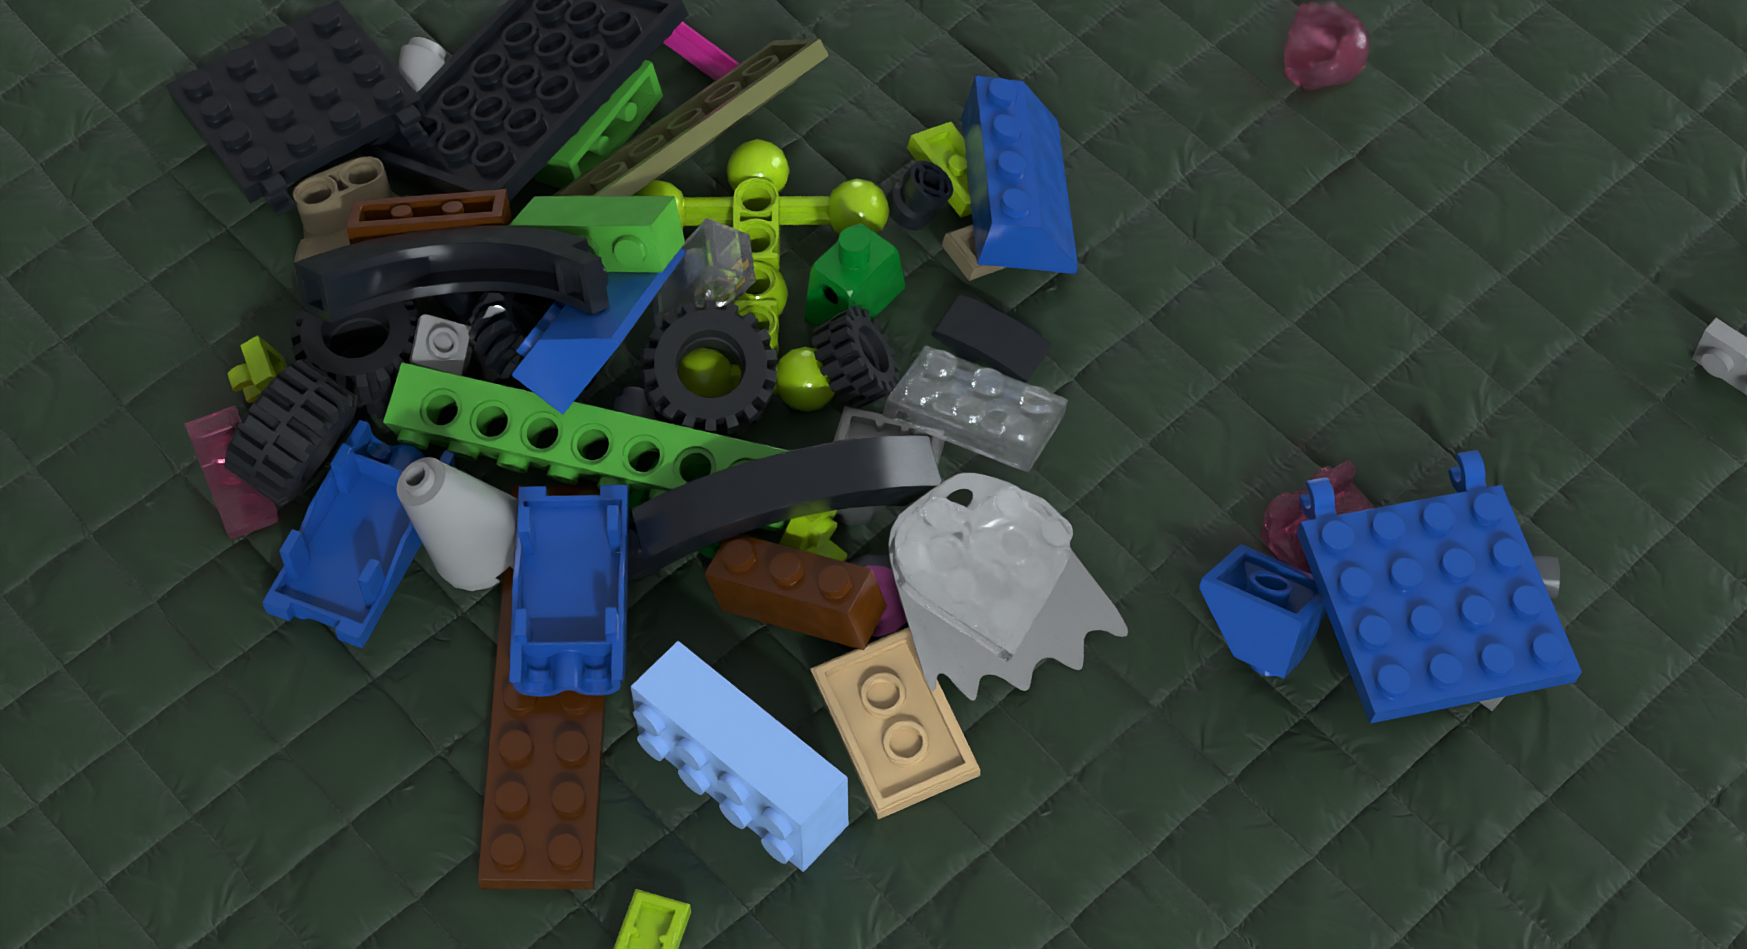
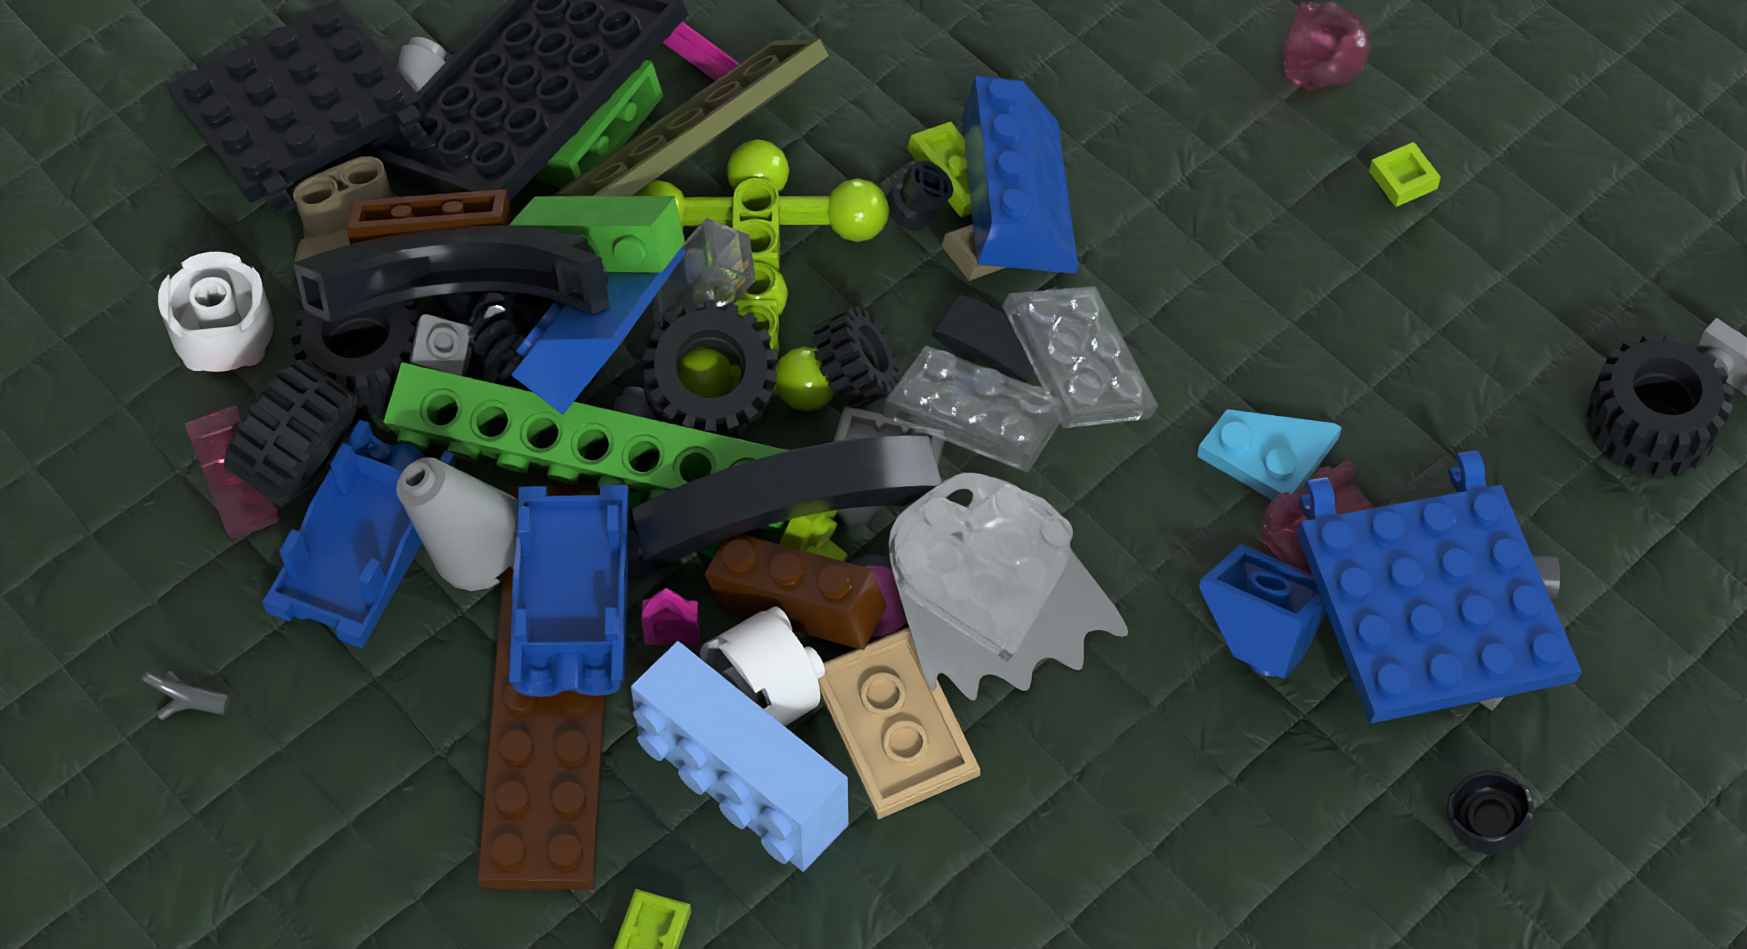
lime tile [227,335,287,403] -> none
green torso [804,224,906,328] -> none
none -> dark grey bar [141,671,230,720]
none -> white brick [158,252,274,372]
none -> dark pink plate [641,588,701,646]
none -> white brick [700,606,825,726]
none -> clear plate [1002,286,1158,428]
none -> medium azure wing [1197,409,1342,509]
none -> lime plate [1369,142,1441,207]
none -> black hair [1447,770,1535,856]
none -> black tyre [1586,334,1733,478]

